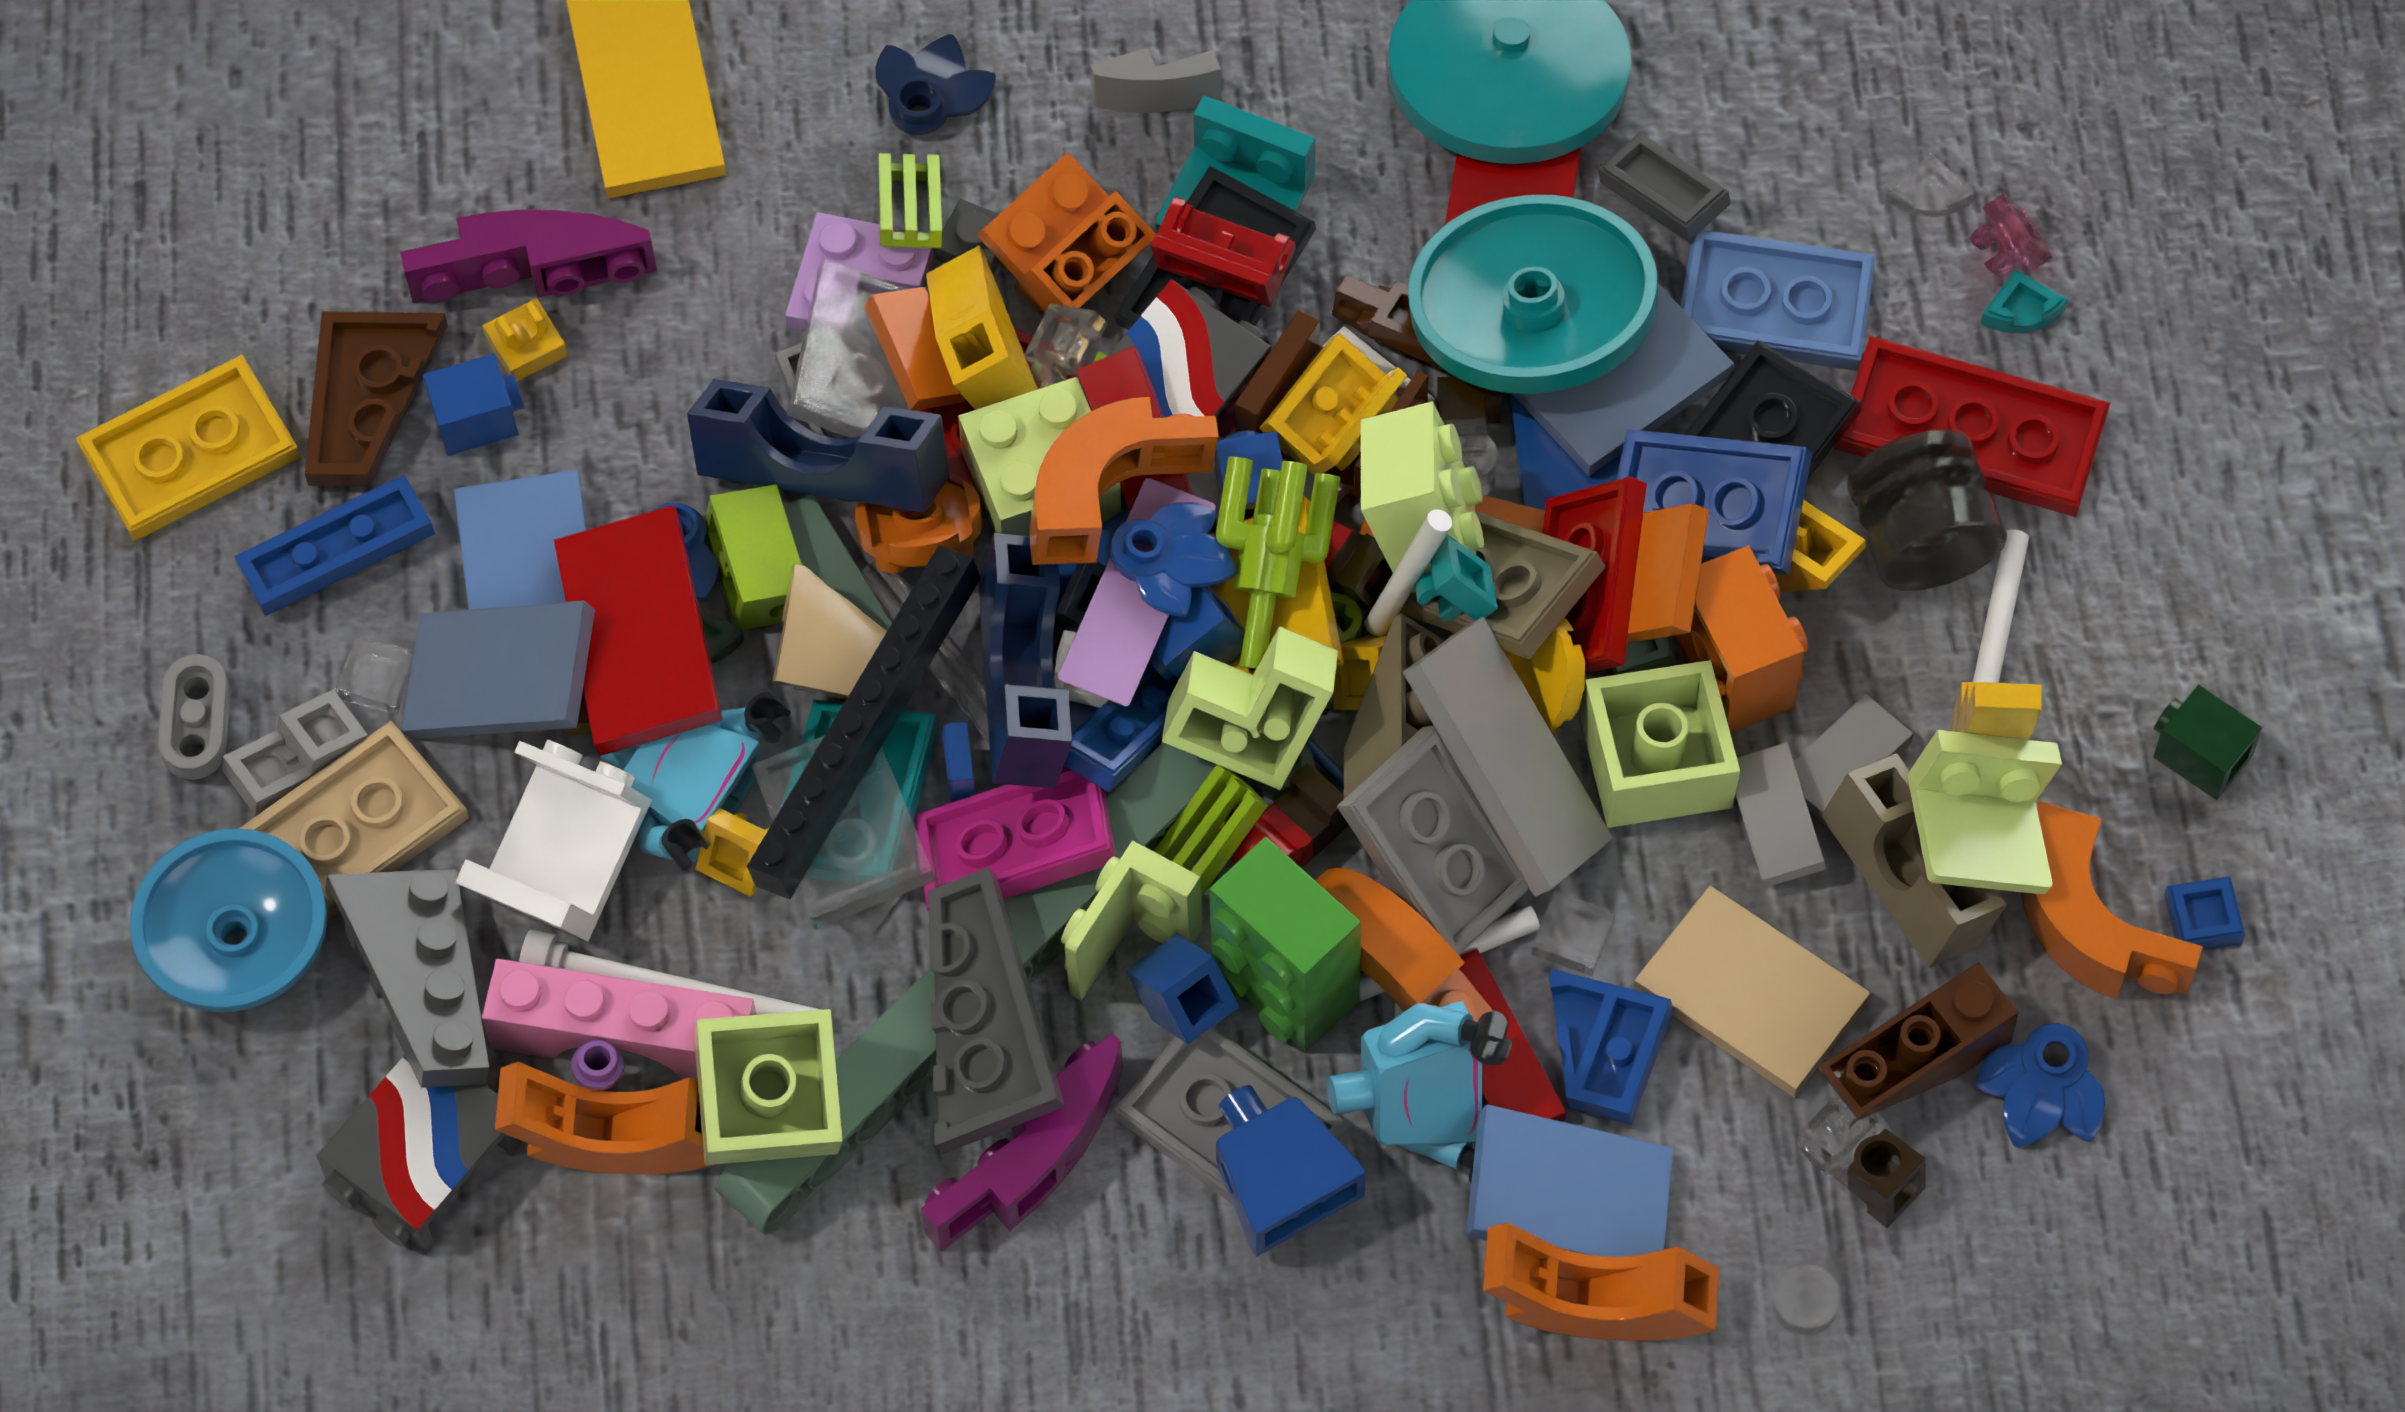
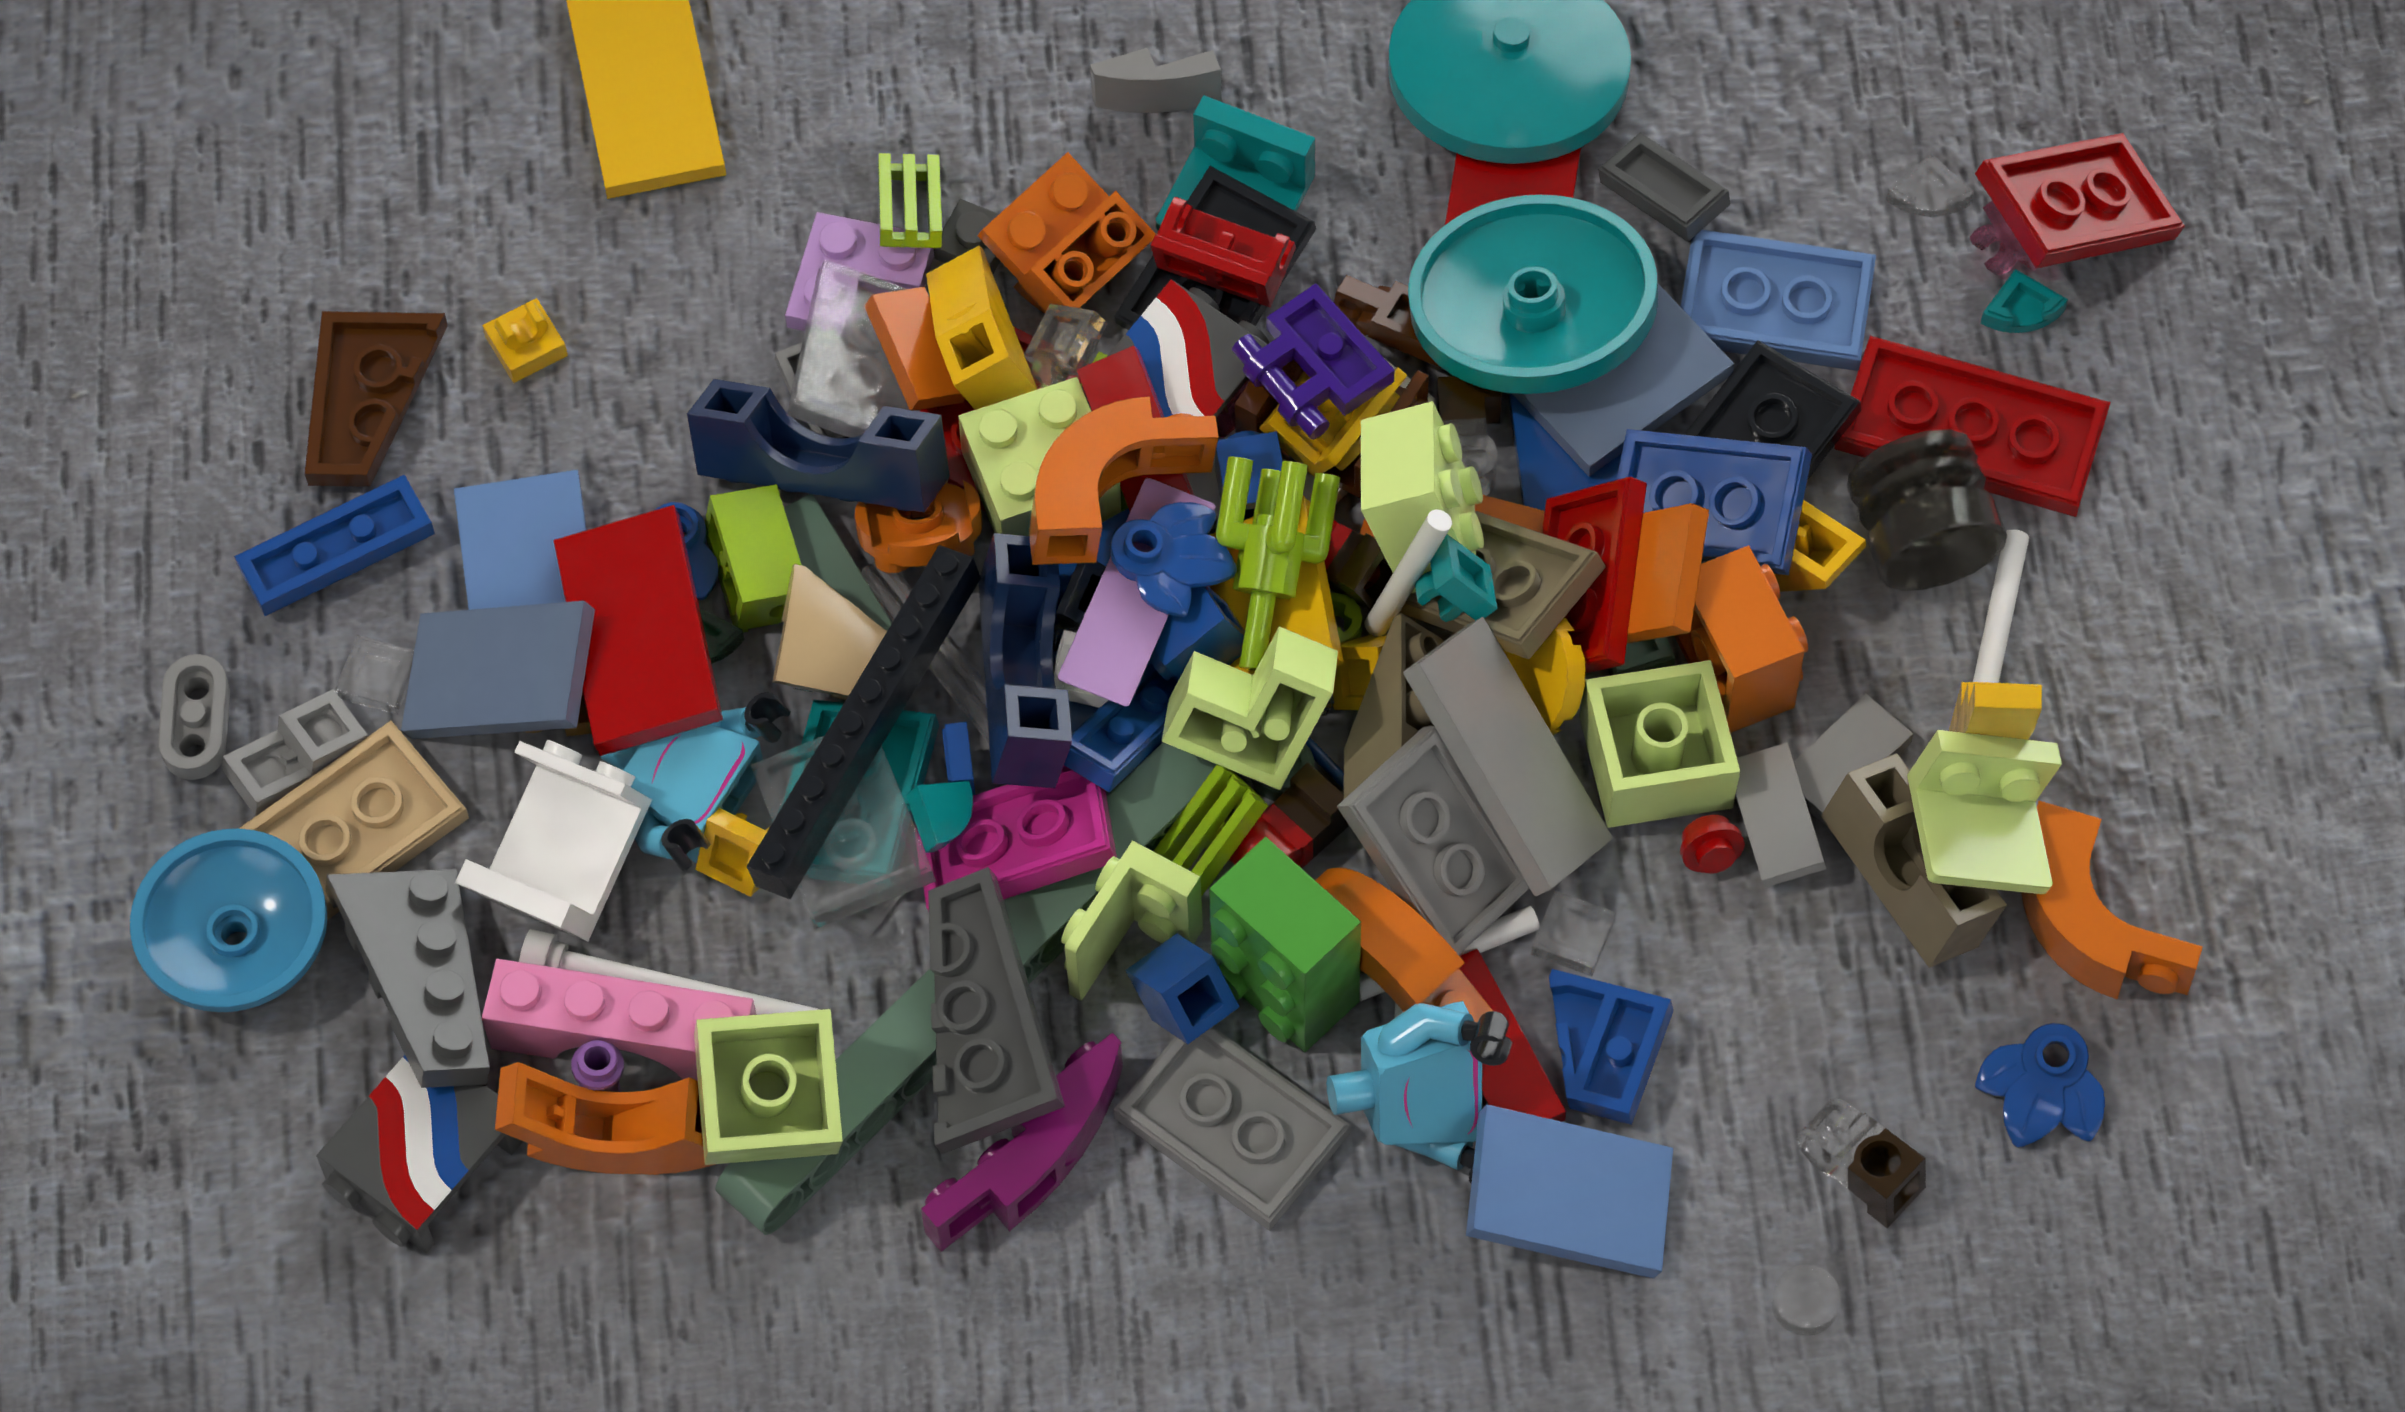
yellow tile [75,355,301,542] -> none
magenta slope [400,209,657,303] -> none
blue brick [423,353,524,456] -> none
dark blue plate [875,34,996,135] -> none
blue torso [1216,1085,1366,1257] -> none
orange arch [1483,1222,1719,1341] -> none
tan tile [1633,885,1871,1098] -> none
reddish brown slope [1819,962,2019,1120] -> none
dark green brick [2153,684,2263,800] -> none
blue tile [2164,876,2246,950] -> none
none -> teal tile [906,781,973,853]
none -> dark purple plate [1232,283,1395,440]
none -> red plate [1680,814,1745,874]
none -> red tile [1975,133,2185,269]

